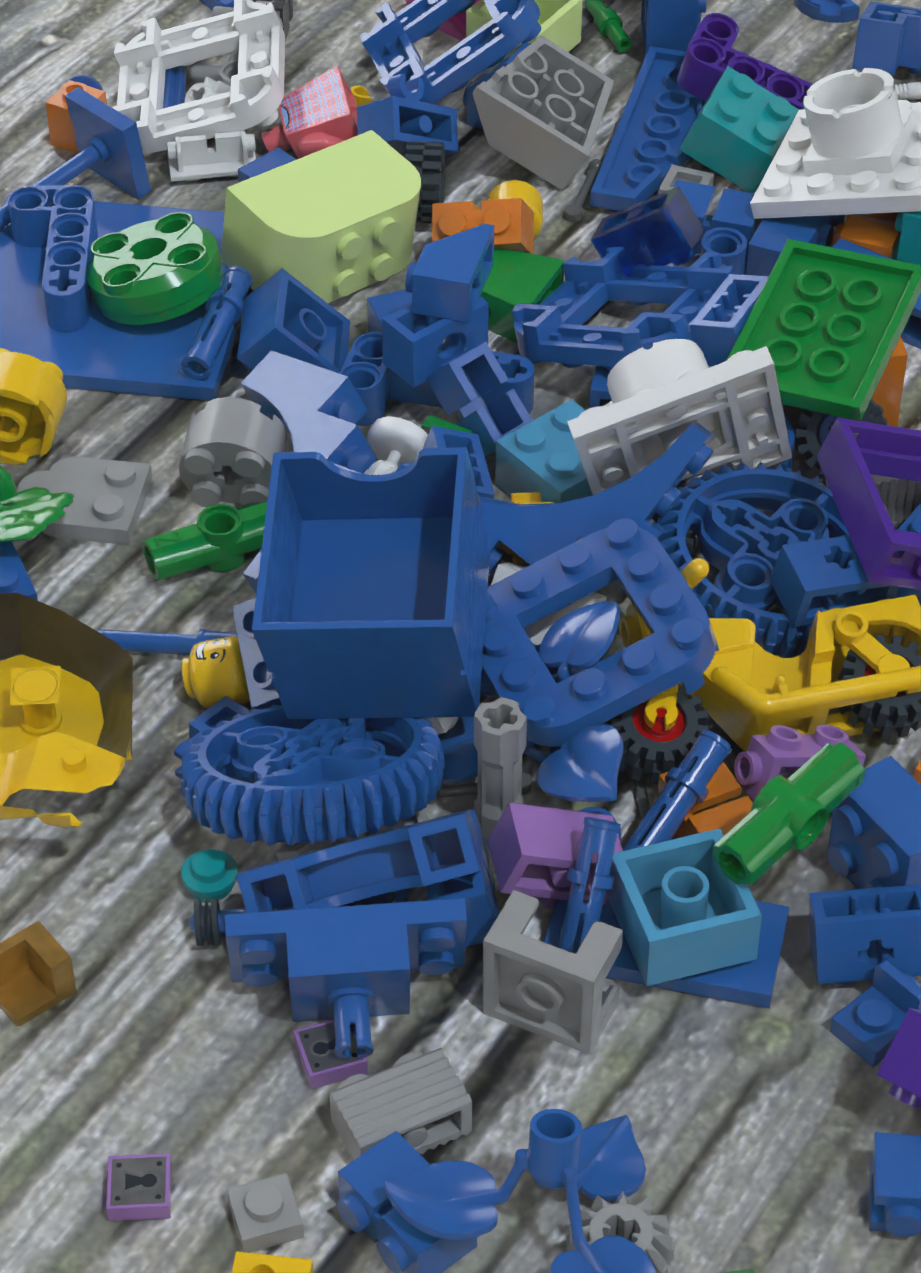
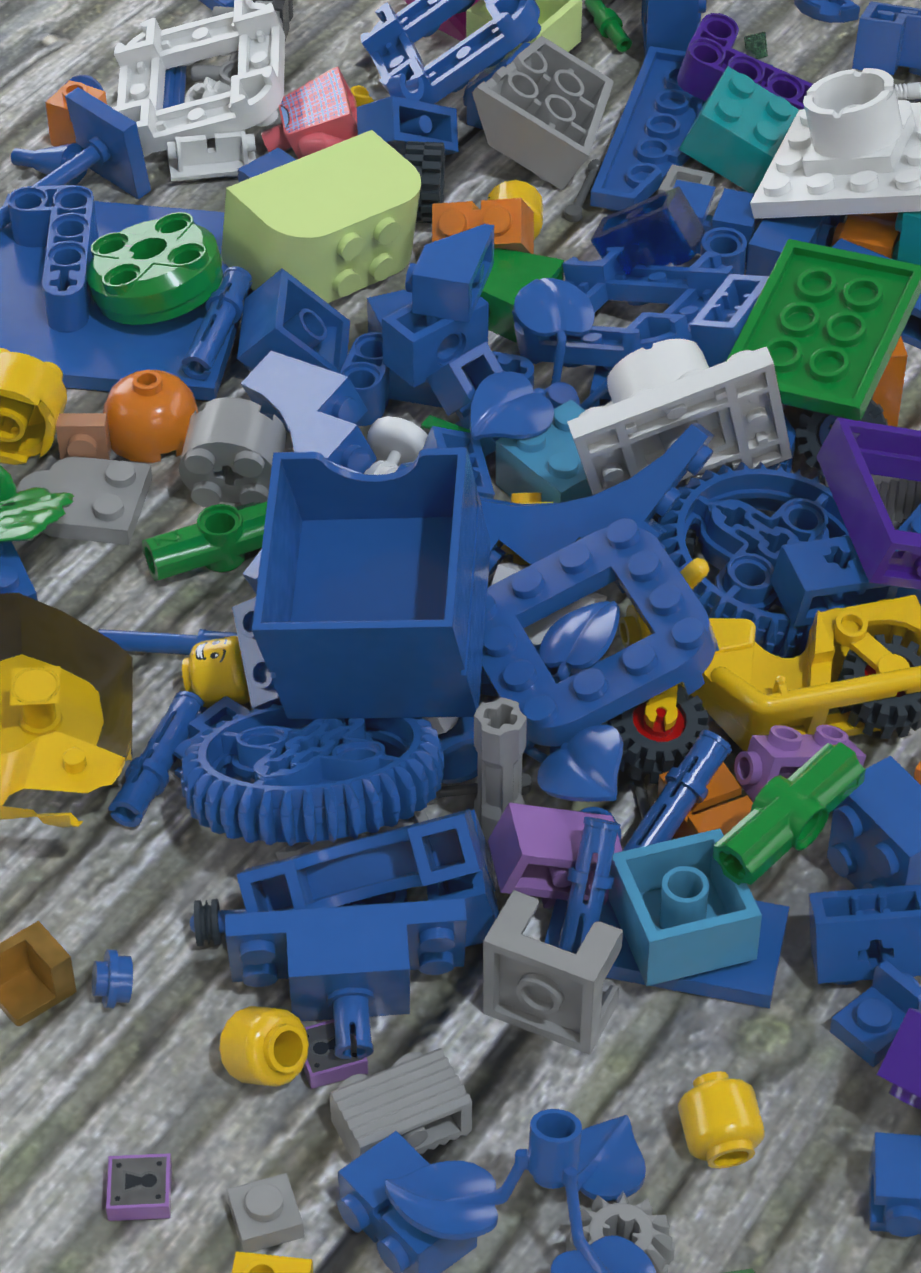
teal plate [181,849,238,903] -> none
none -> blue cone [11,143,88,185]
none -> nougat plate [56,413,111,460]
none -> blue plate [92,949,133,1009]
none -> orange cylinder [103,369,198,463]
none -> blue pin [108,691,206,827]
none -> yellow head [219,1006,309,1087]
none -> blue plant [469,278,608,440]
none -> yellow head [678,1071,765,1169]
none -> clear green piece [744,31,768,59]

